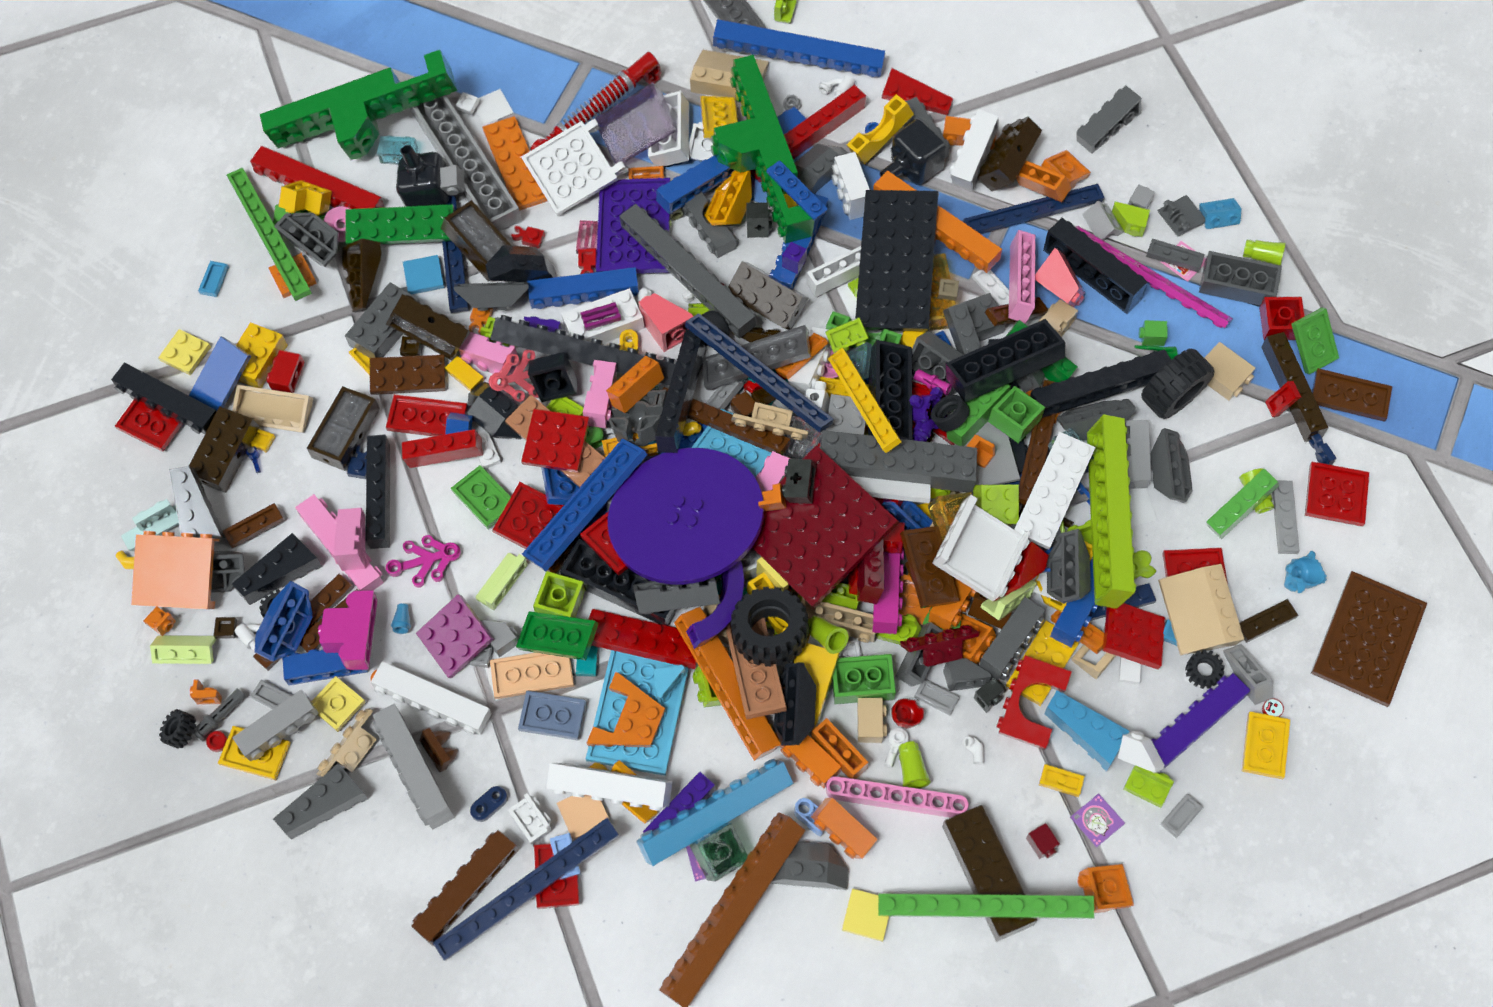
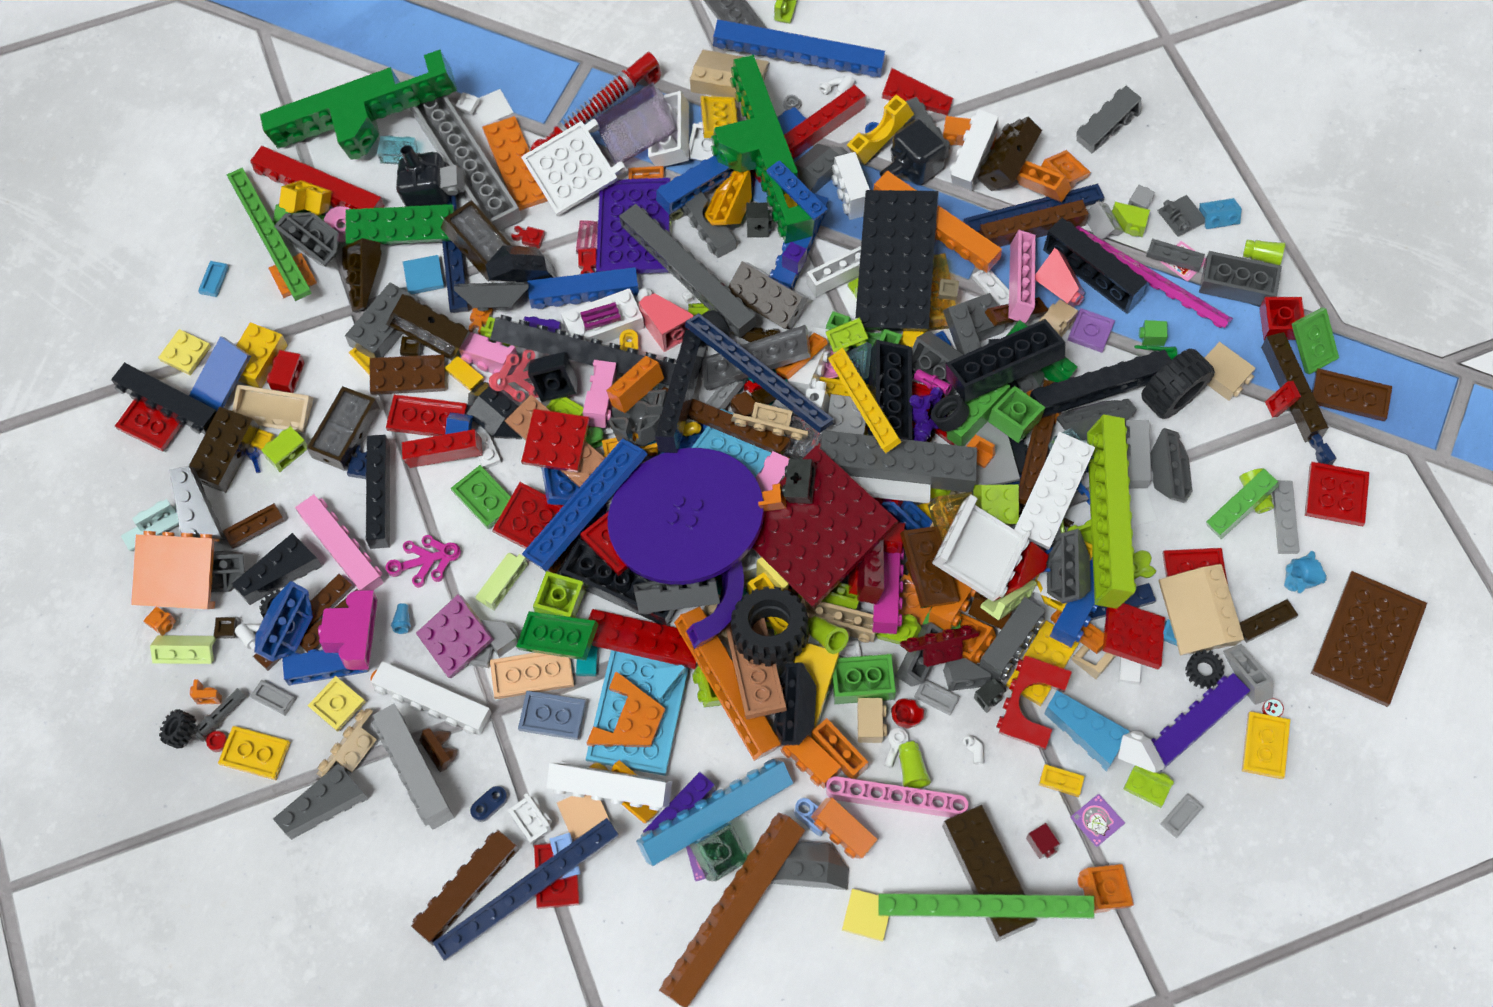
yellow arm [115,550,134,570] -> none
light grey brick [232,690,319,761] -> none
bright pink wedge [333,508,366,571] -> none
none -> lime brick [261,426,308,472]
none -> reddish brown brick [979,200,1089,247]
none -> medium lavender tile [1067,308,1115,353]

